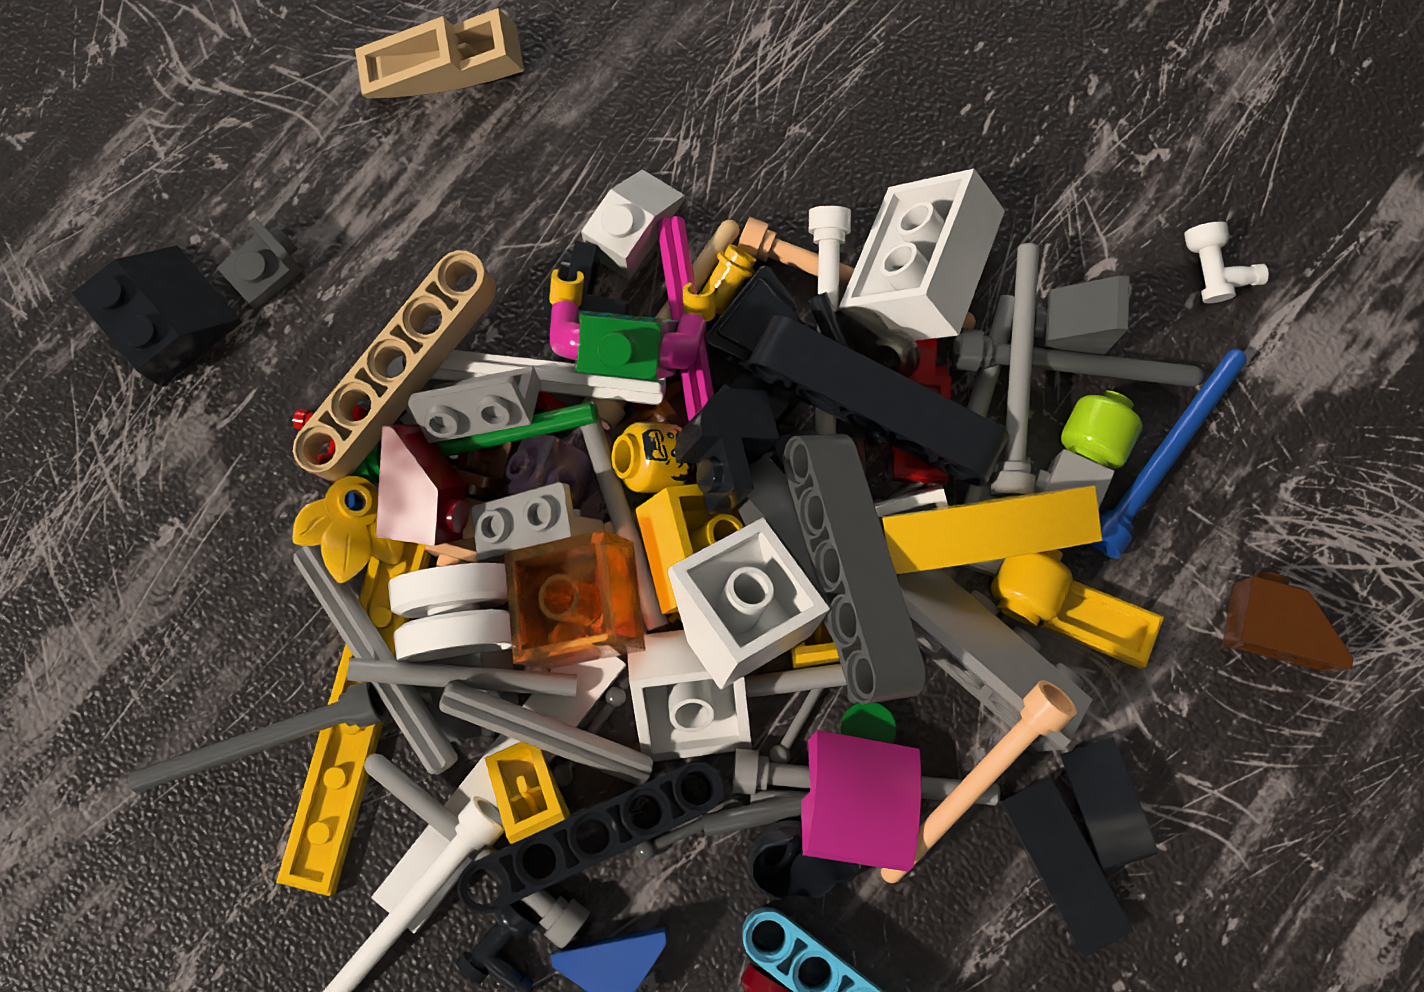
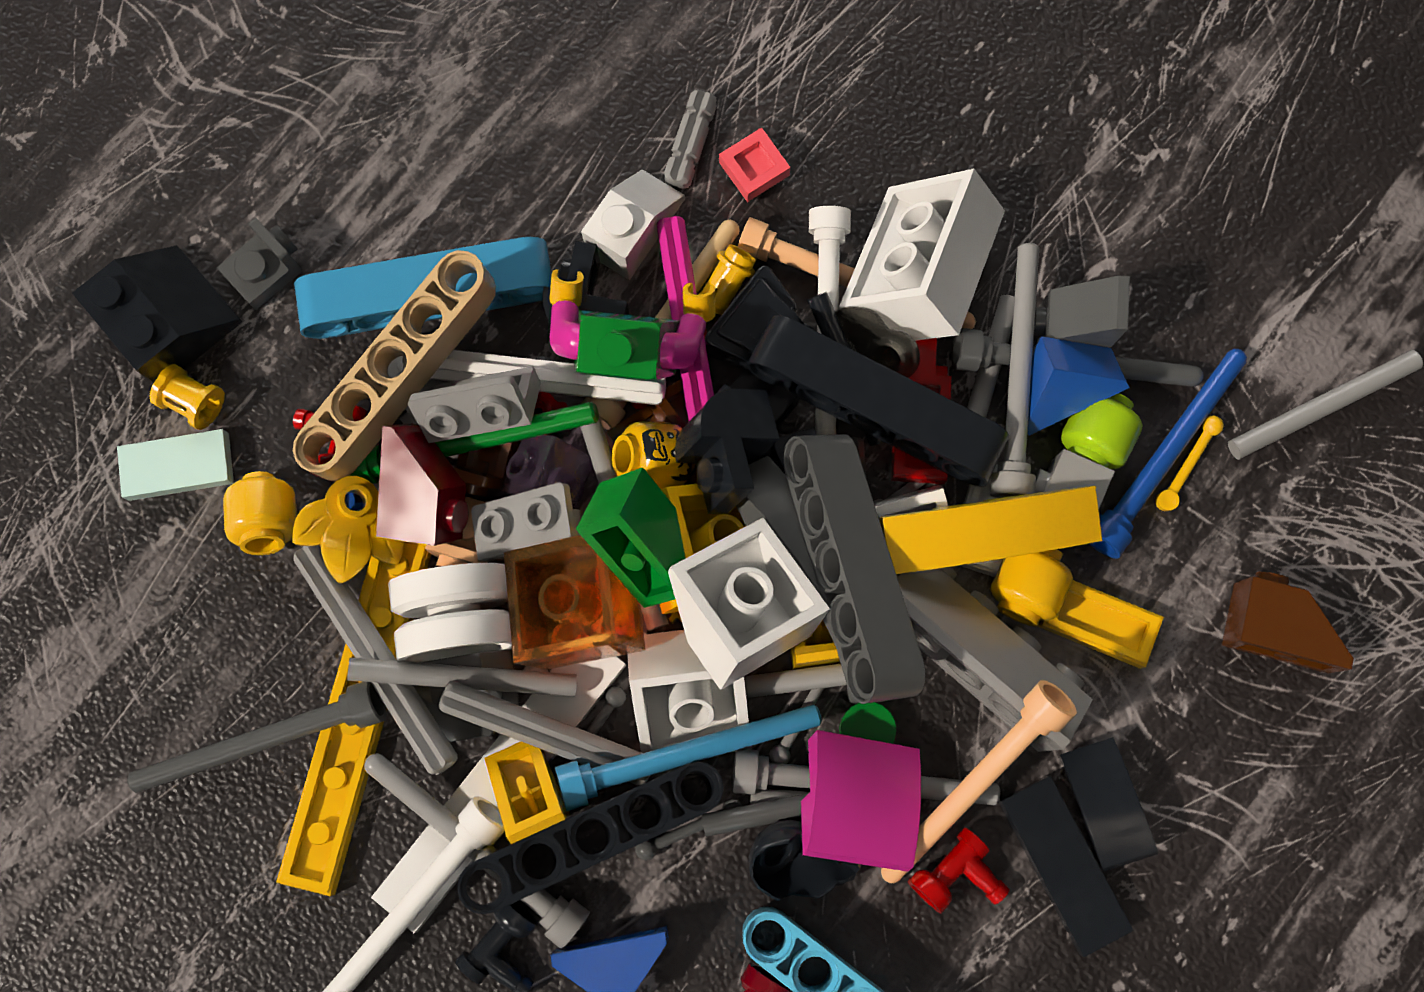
tan slope [355,8,524,99] -> none
white piece [1184,222,1269,303] -> none
none -> light aqua tile [117,429,234,501]
none -> yellow bush [150,364,225,430]
none -> yellow head [223,471,297,555]
none -> dark azure beam [294,237,552,339]
none -> dark azure piece [555,704,822,812]
none -> green slope [576,467,686,608]
none -> light grey axle [664,90,717,189]
none -> coral plate [719,127,790,202]
none -> red piece [907,828,1010,914]
none -> blue slope [1027,336,1130,435]
none -> yellow hinge [1155,416,1224,511]
none -> light grey bar [1228,350,1423,460]

